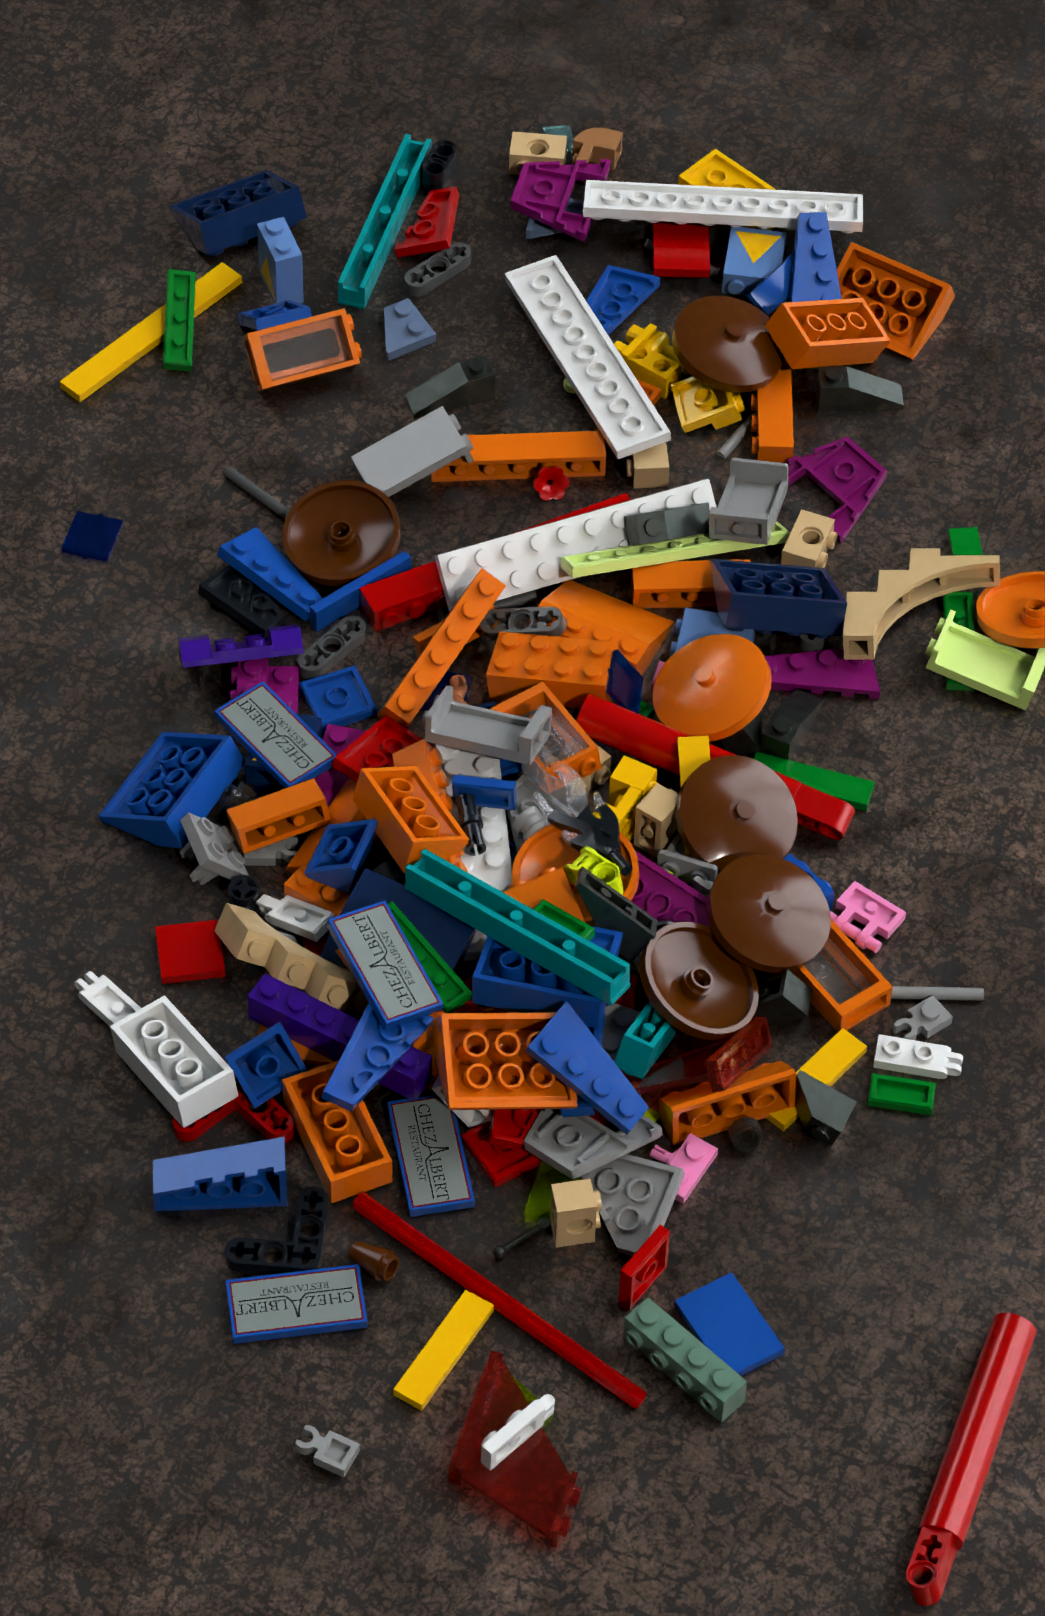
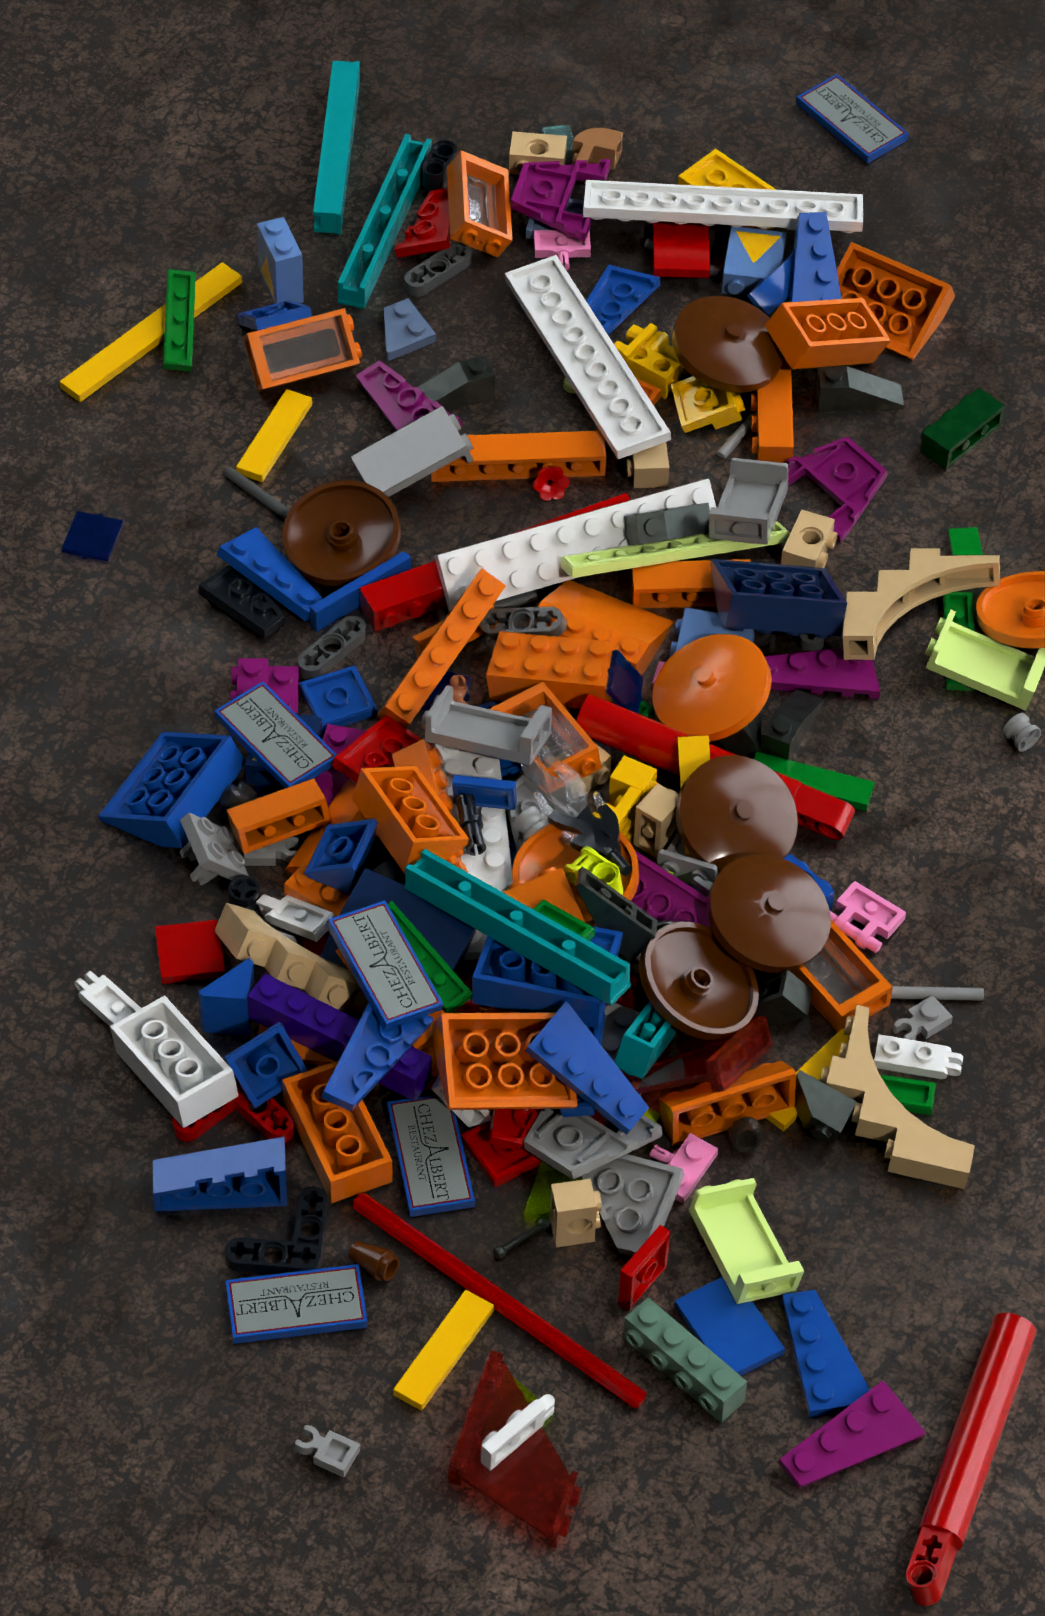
dark blue slope [168,170,307,256] -> none
dark purple piece [178,625,304,668] -> none
none -> blue slope [198,958,255,1036]
none -> yellow tile [236,389,312,483]
none -> teal tile [313,61,360,235]
none -> magenta wing [356,360,463,431]
none -> orange piece [447,150,513,258]
none -> bright pink plate [534,229,591,270]
none -> yellowish green panel [689,1178,804,1304]
none -> magenta wing [777,1380,927,1489]
none -> blue wing [781,1290,870,1418]
none -> tile [796,74,909,164]
none -> tan arch [820,1005,975,1189]
none -> dark green brick [920,387,1005,470]
none -> light grey wheel [1002,713,1041,752]

